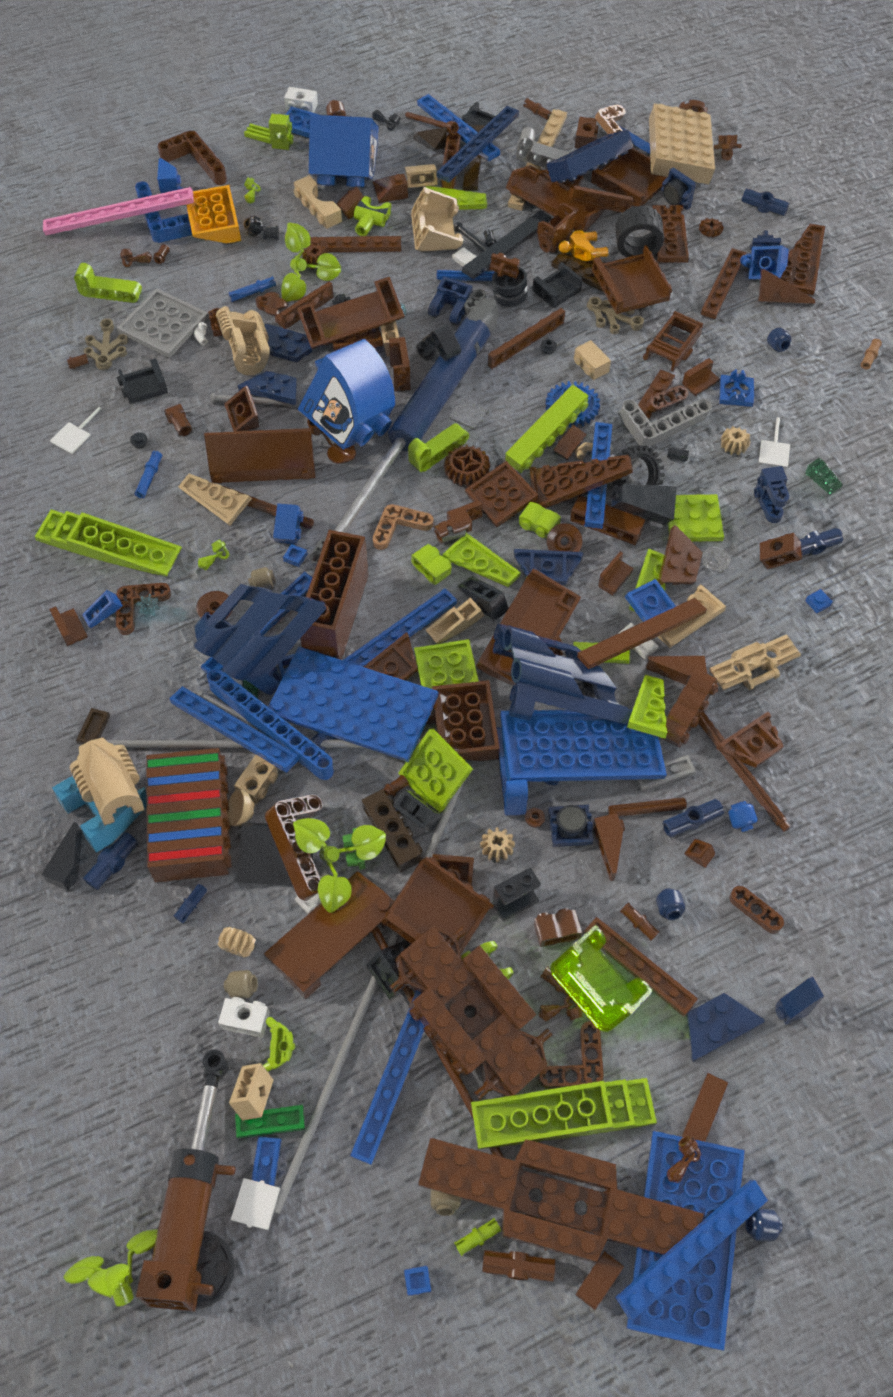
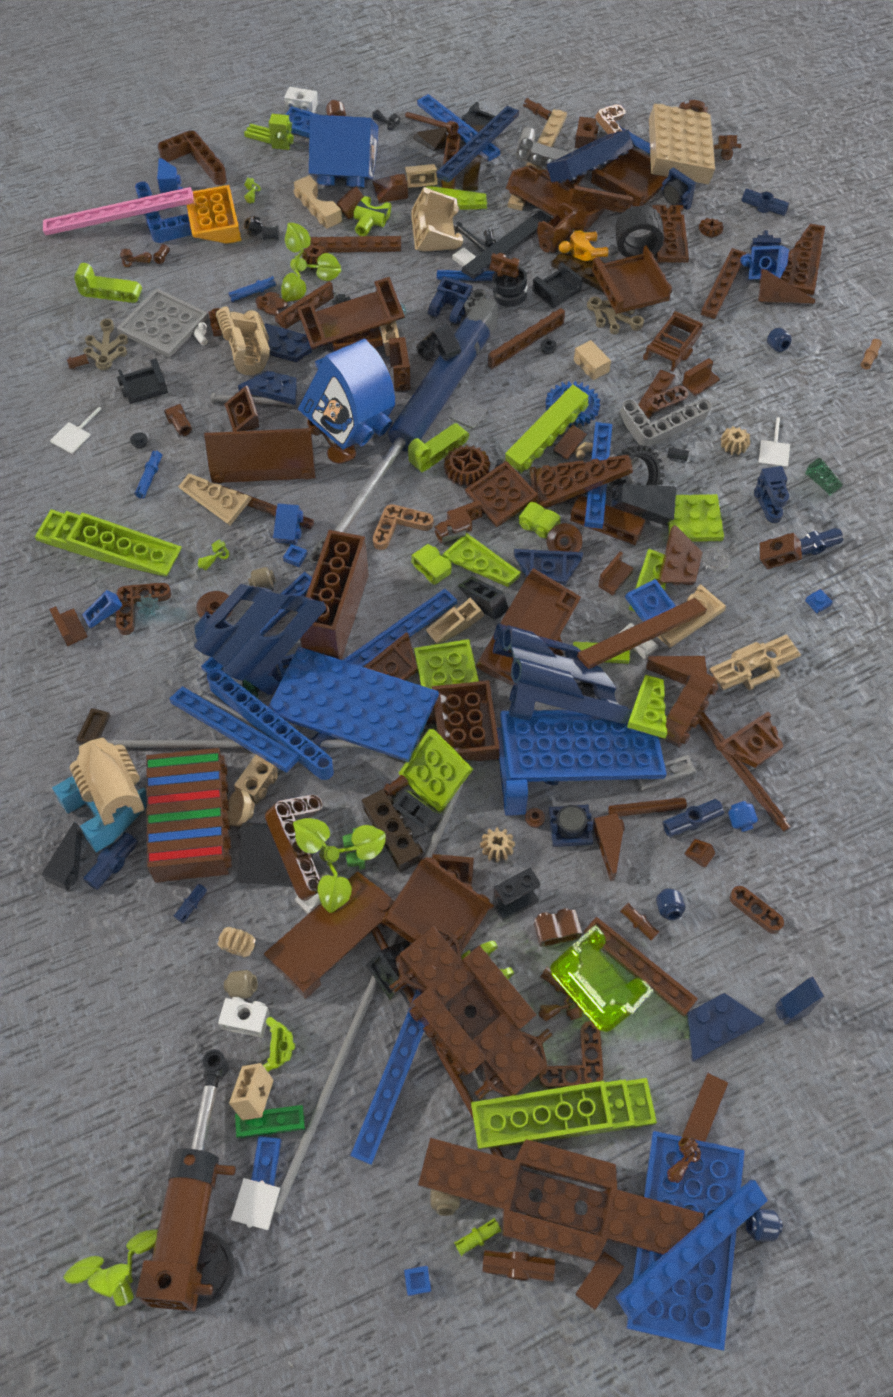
blue piece [719,369,754,407] -> none

